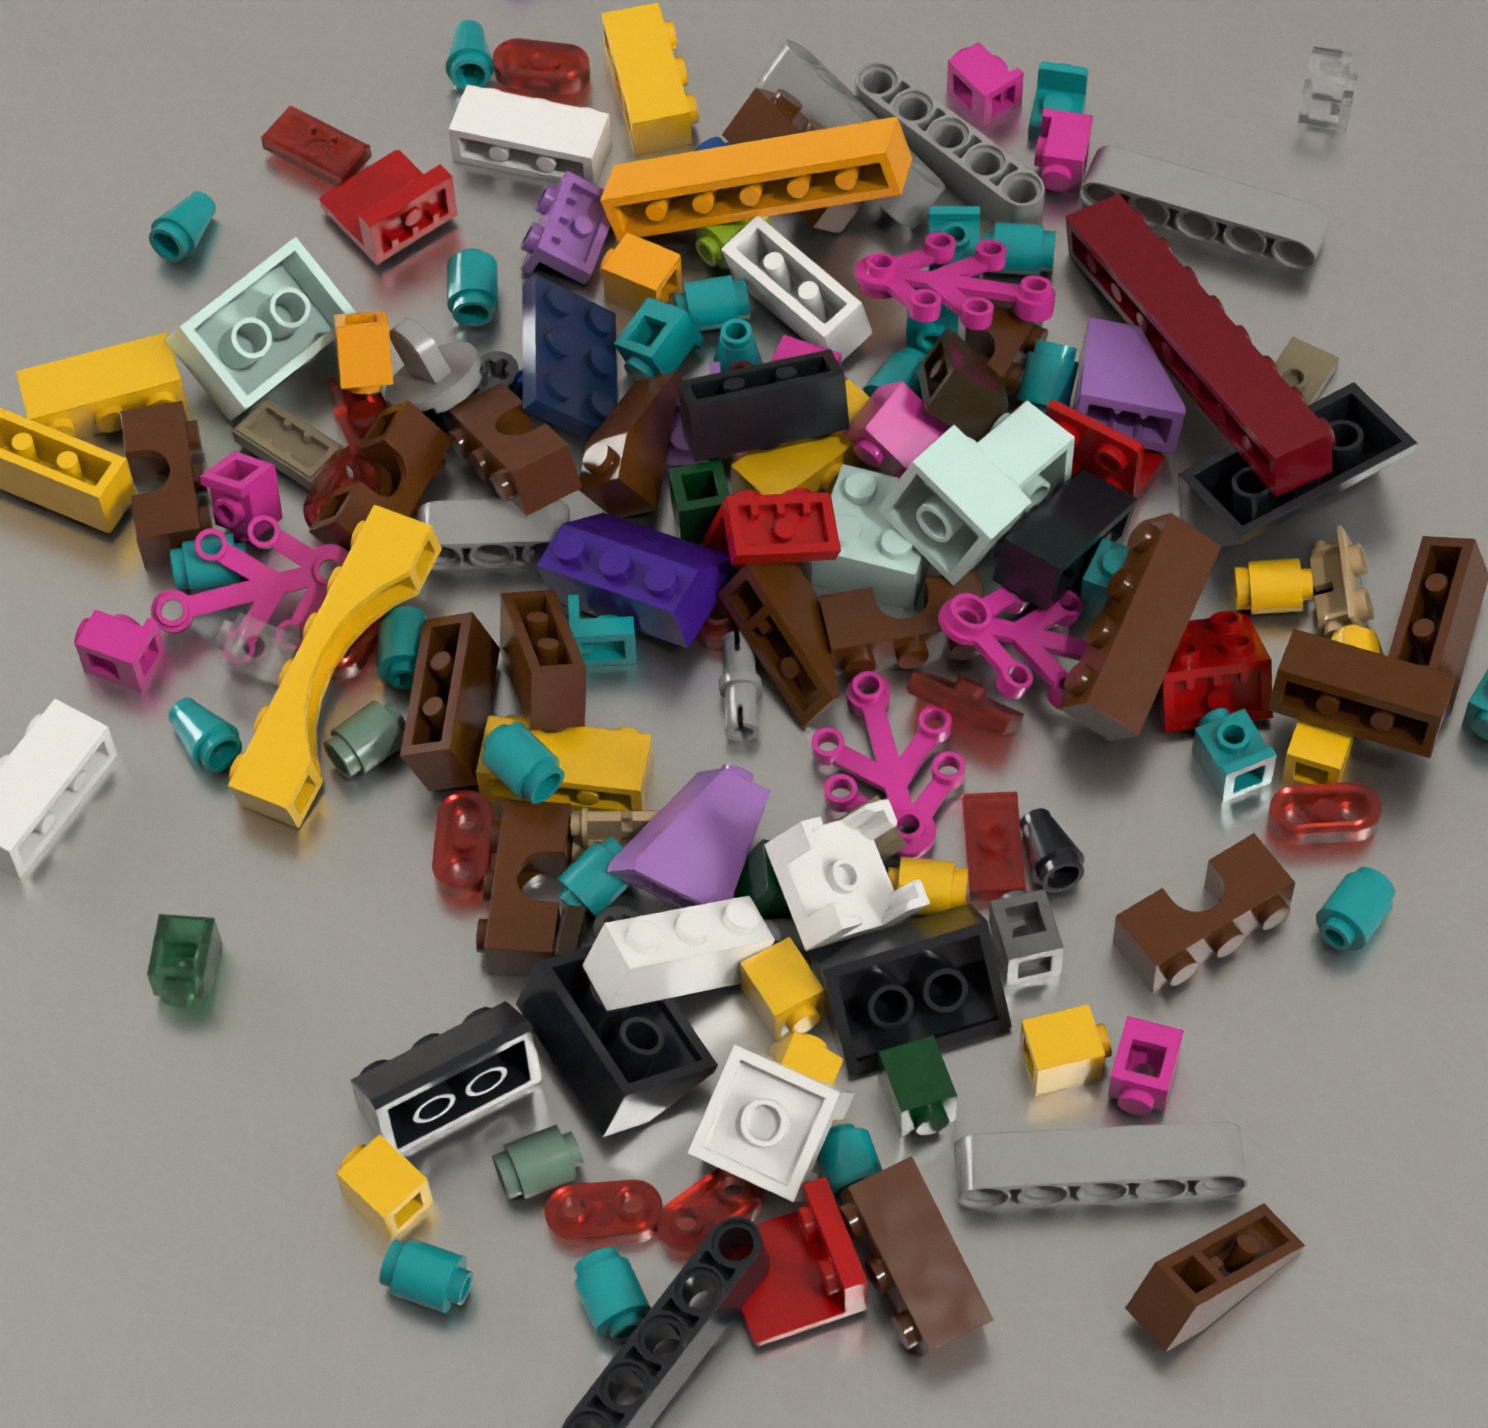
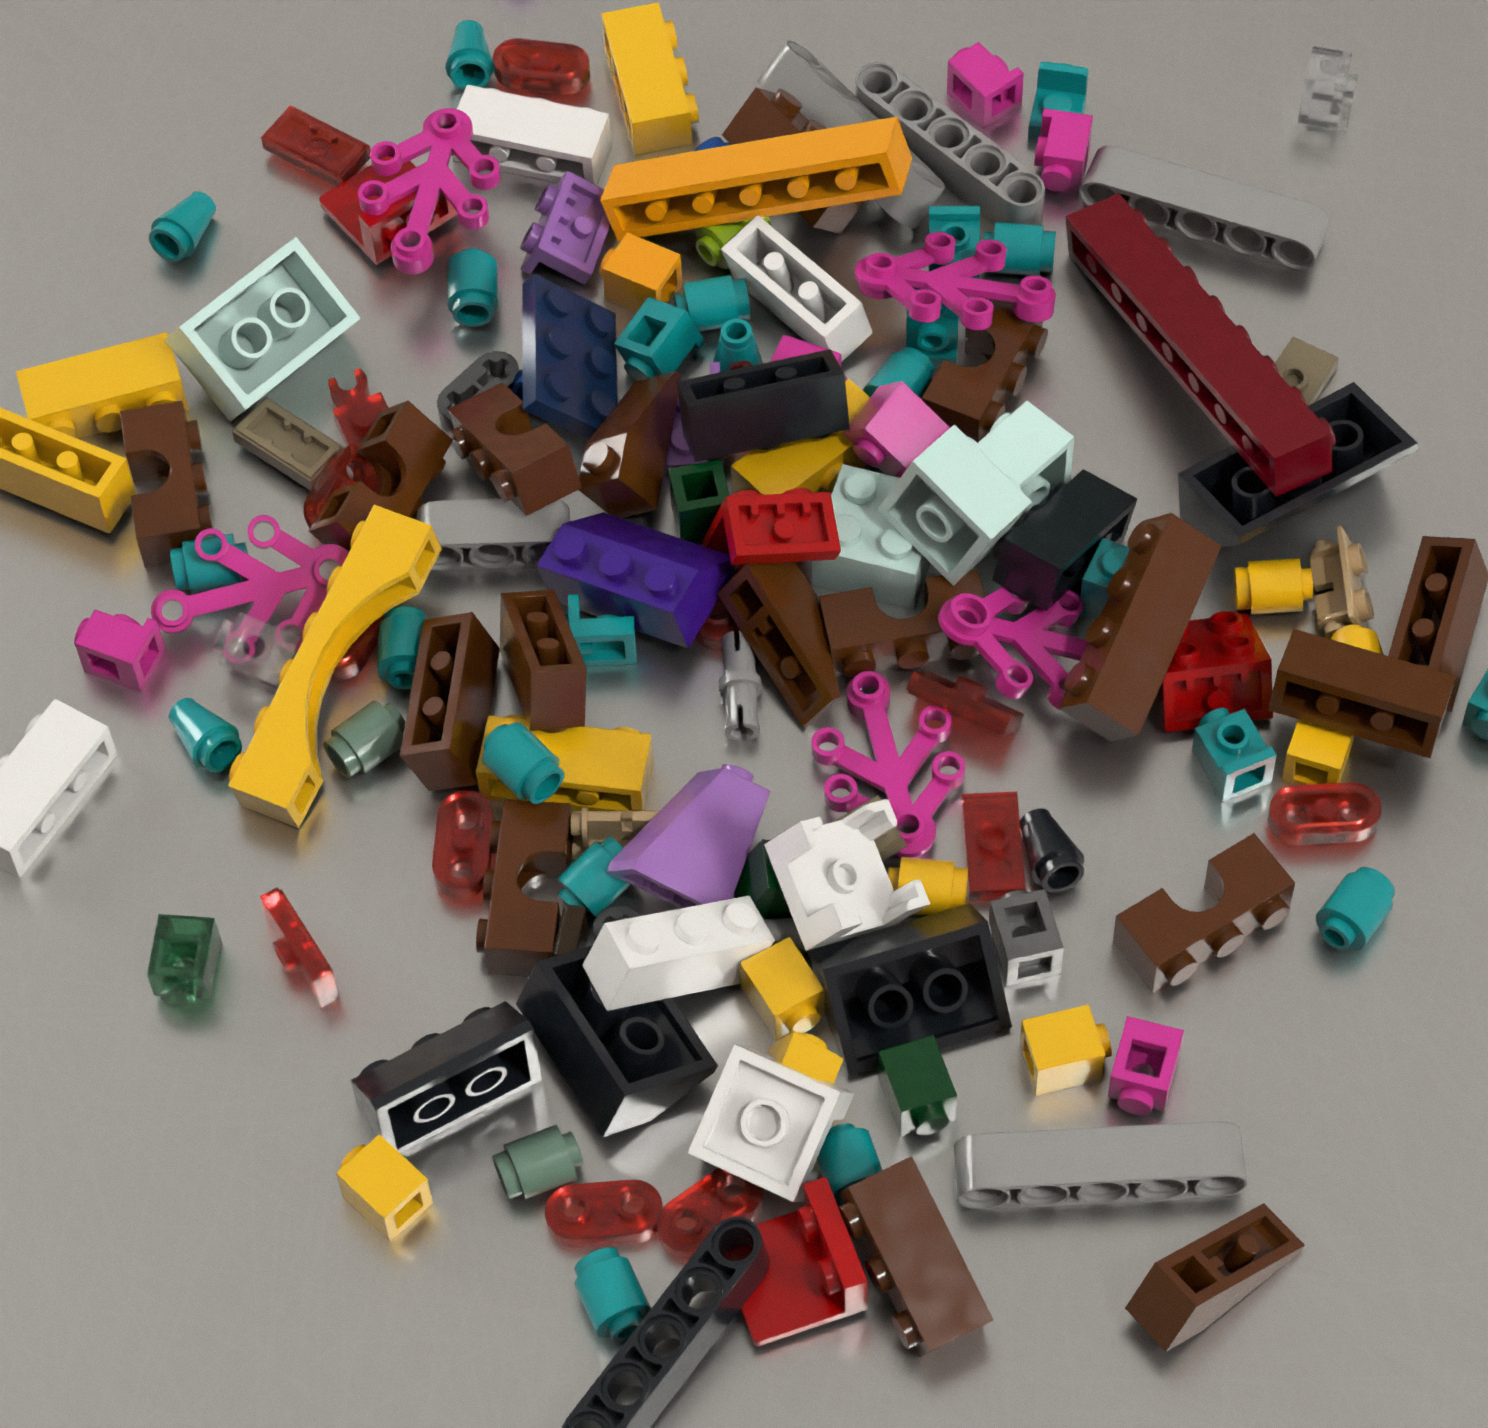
dark pink brick [200,451,283,541] -> none
light orange brick [334,311,393,394] -> none
teal brick [379,1238,473,1313] -> none
light grey tile [385,318,485,414] -> none
dark brown slope [917,327,1008,442] -> none
teal brick [1017,340,1079,414] -> none
red bracket [1045,399,1165,509] -> none
medium lavender slope [1073,317,1186,454] -> none
none -> clear red plate [260,887,339,1007]
none -> dark pink plant [358,108,501,274]

